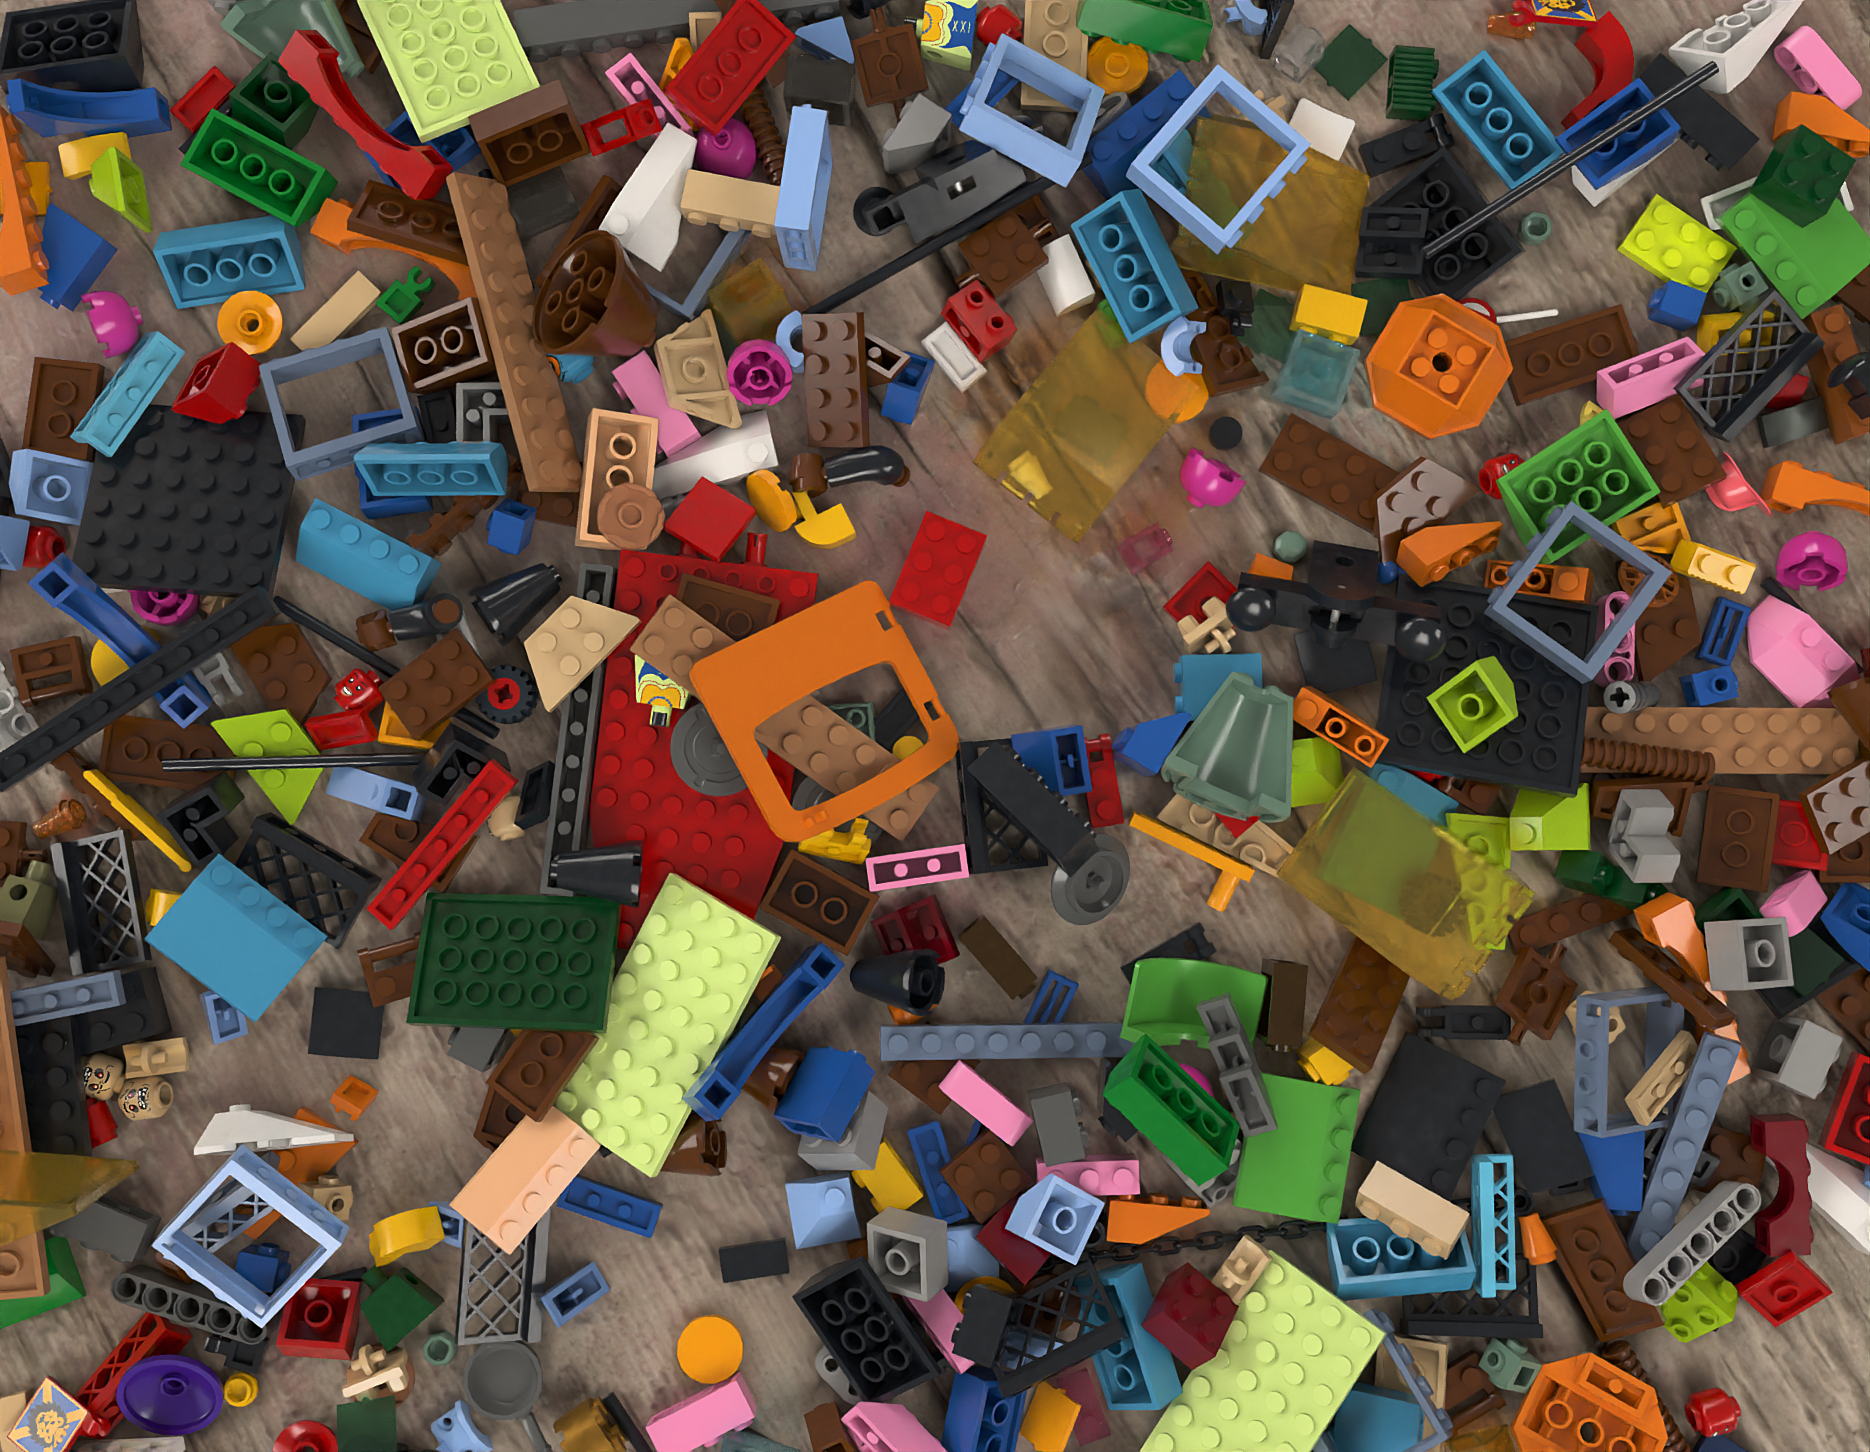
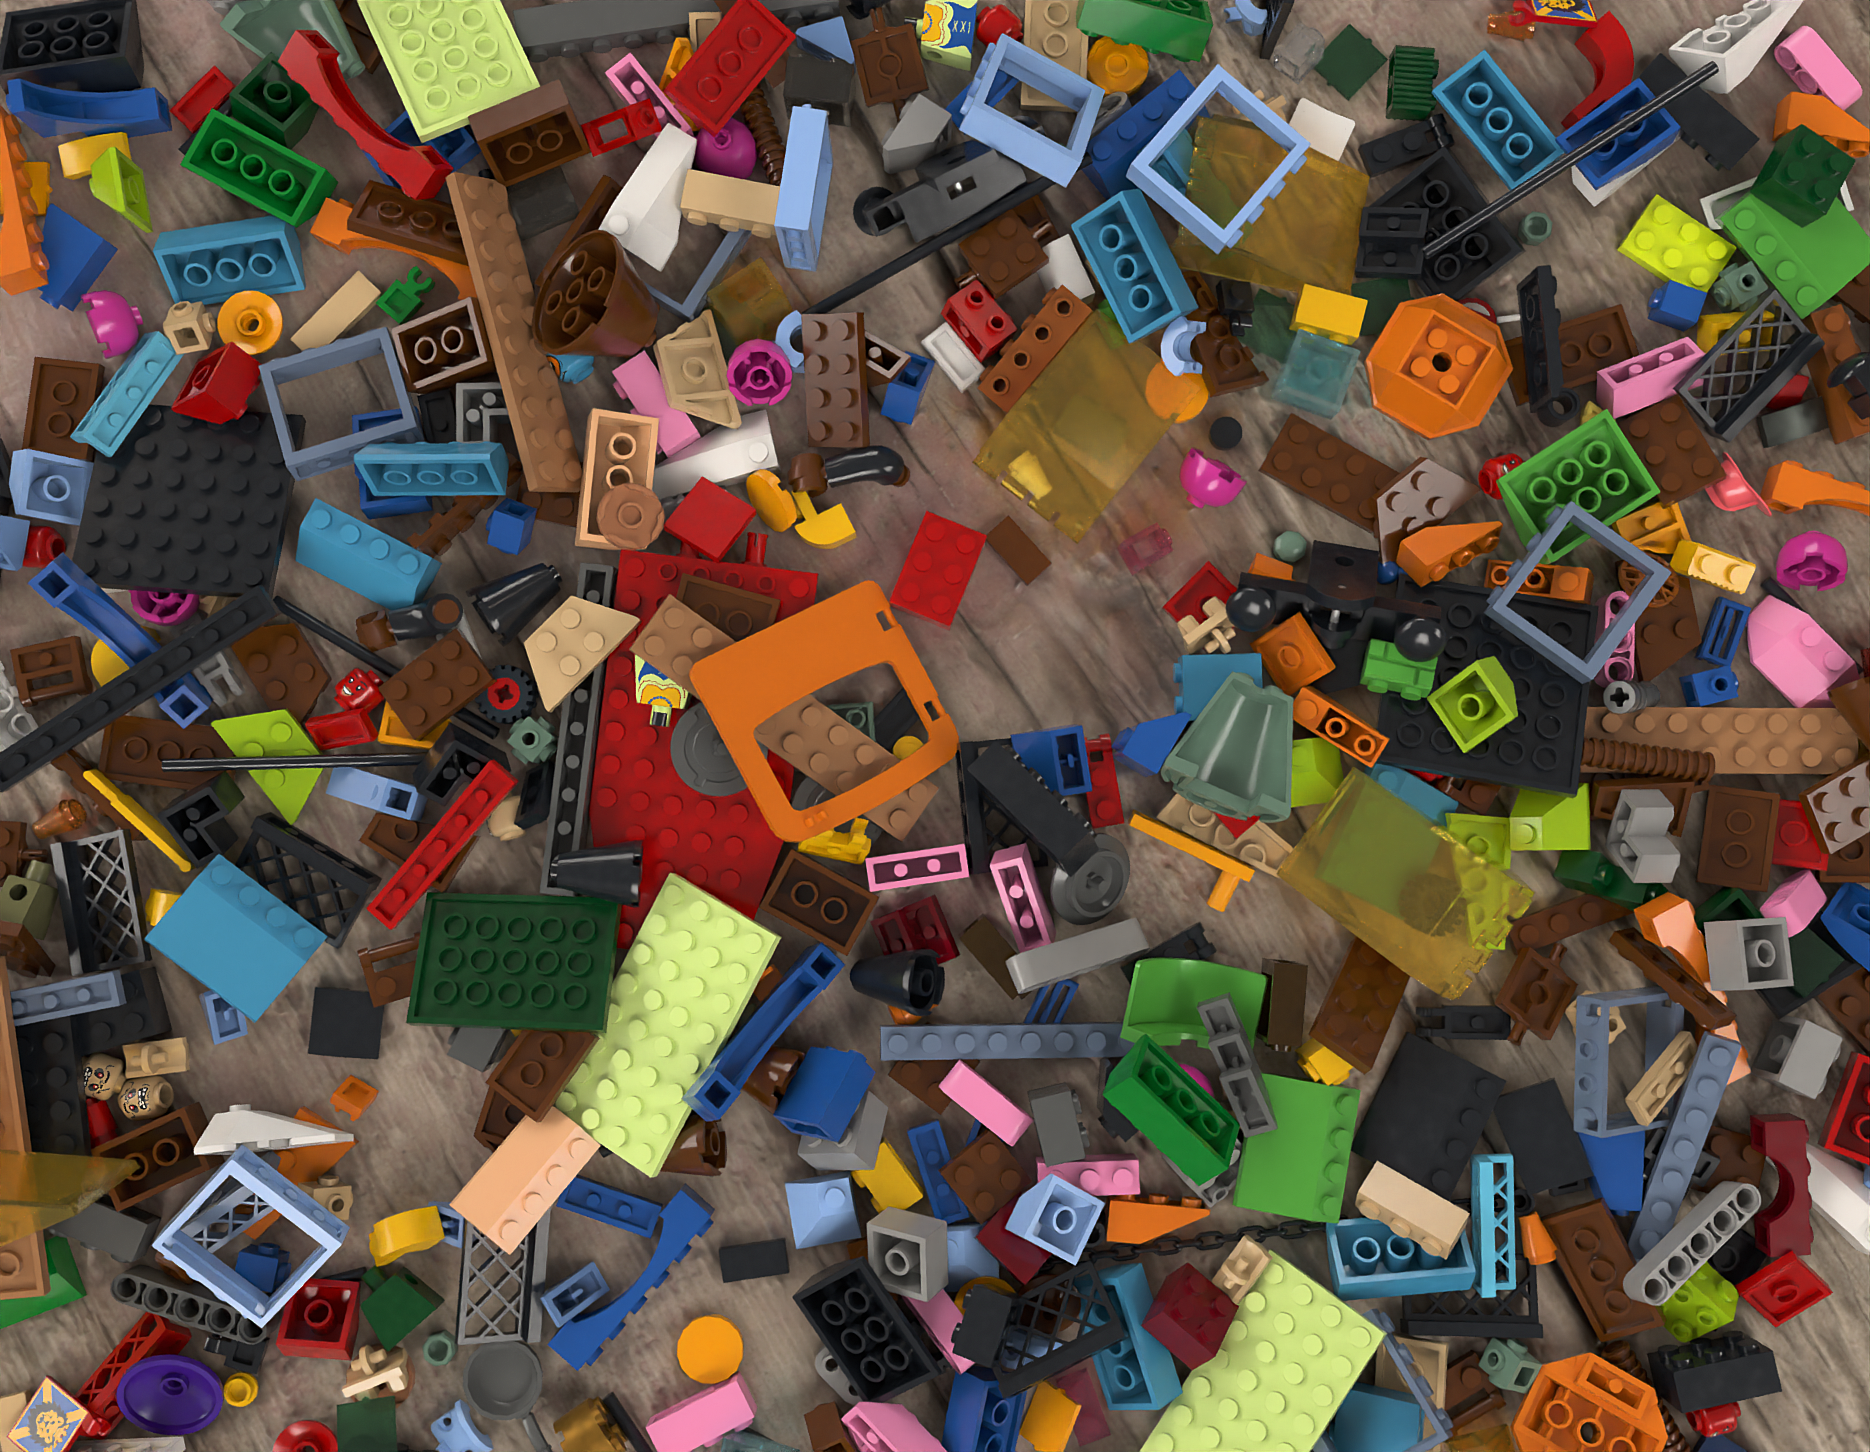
none -> reddish brown brick [91,1102,225,1212]
none -> tan brick [163,301,216,355]
none -> sand green brick [507,716,559,764]
none -> blue arch [547,1183,715,1371]
none -> dark orange brick [978,284,1094,414]
none -> reddish brown tile [986,515,1052,586]
none -> bright pink brick [990,843,1057,953]
none -> light grey beam [1005,918,1150,994]
none -> orange tile [1250,612,1336,696]
none -> bright green brick [1360,638,1438,700]
none -> black hinge [1516,265,1580,427]
none -> black brick [1647,1330,1782,1413]

